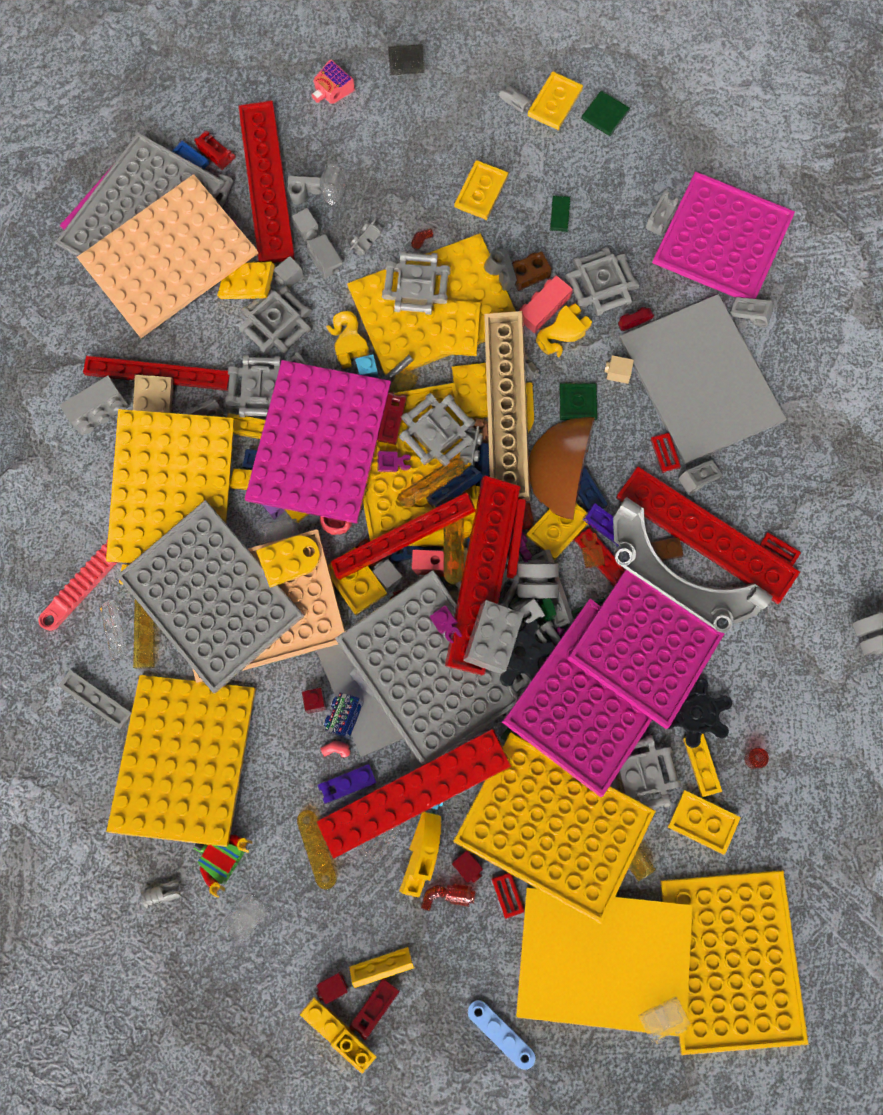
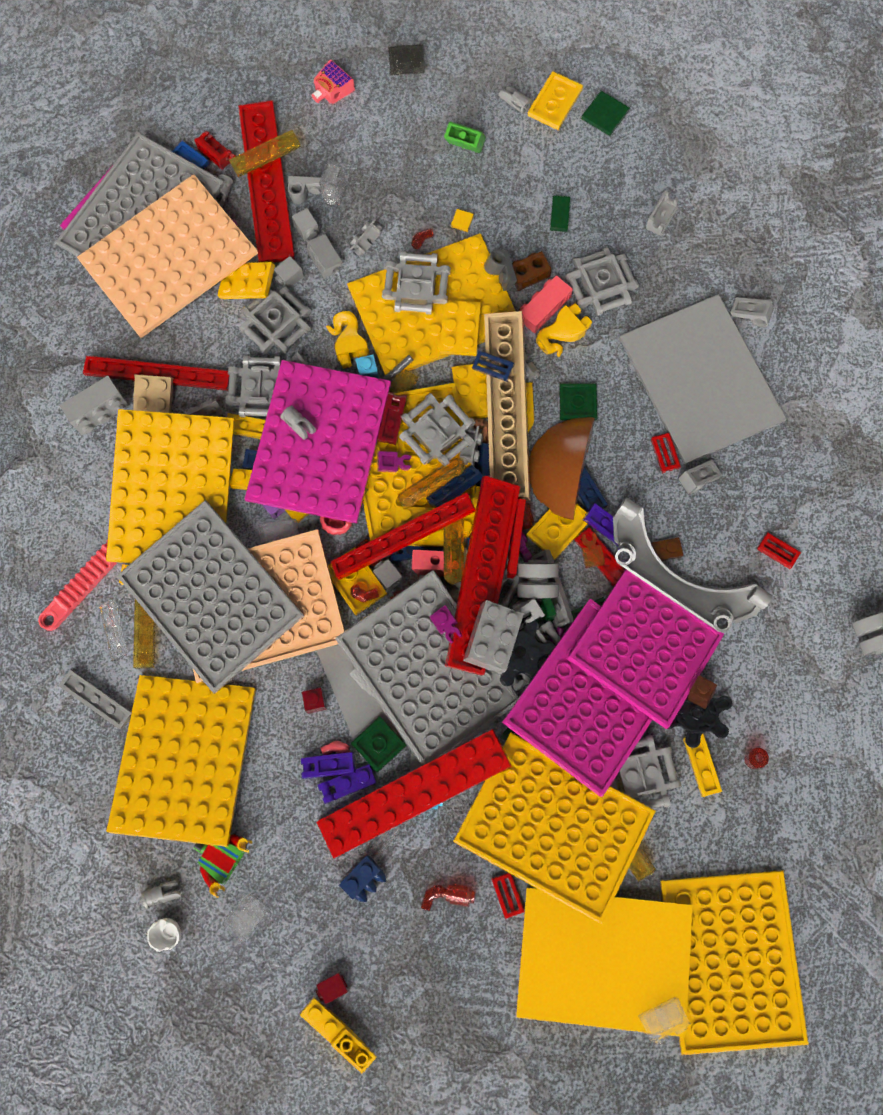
yellow plate [256,536,320,588] -> none
clear yellow plate [297,810,337,890] -> none
clear blue slope [324,693,363,740] -> none
yellow plate [349,947,414,988] -> none
dark red plate [349,978,400,1040] -> none
yellow slope [399,811,441,898] -> none
dark red brick [452,851,483,883] -> none
yellow plate [454,160,508,220] -> none
light blue plate [468,1000,535,1070] -> none
tan brick [604,355,634,384] -> none
red plate [616,467,800,604] -> none
dark red plate [618,307,654,331] -> none
dark pink plate [652,172,795,299] -> none
yellow plate [667,790,741,855] -> none
none -> white hair [147,918,181,952]
none -> clear yellow plate [229,130,301,177]
none -> light grey hinge [280,406,316,440]
none -> dark purple plate [301,752,356,779]
none -> dark blue plate [339,855,386,902]
none -> clear red arm [350,585,380,602]
none -> dark green tile [351,716,407,773]
none -> bright green brick [444,122,486,154]
none -> yellow tile [451,209,474,232]
none -> dark blue tile [472,351,515,382]
none -> copper brick [688,675,717,709]

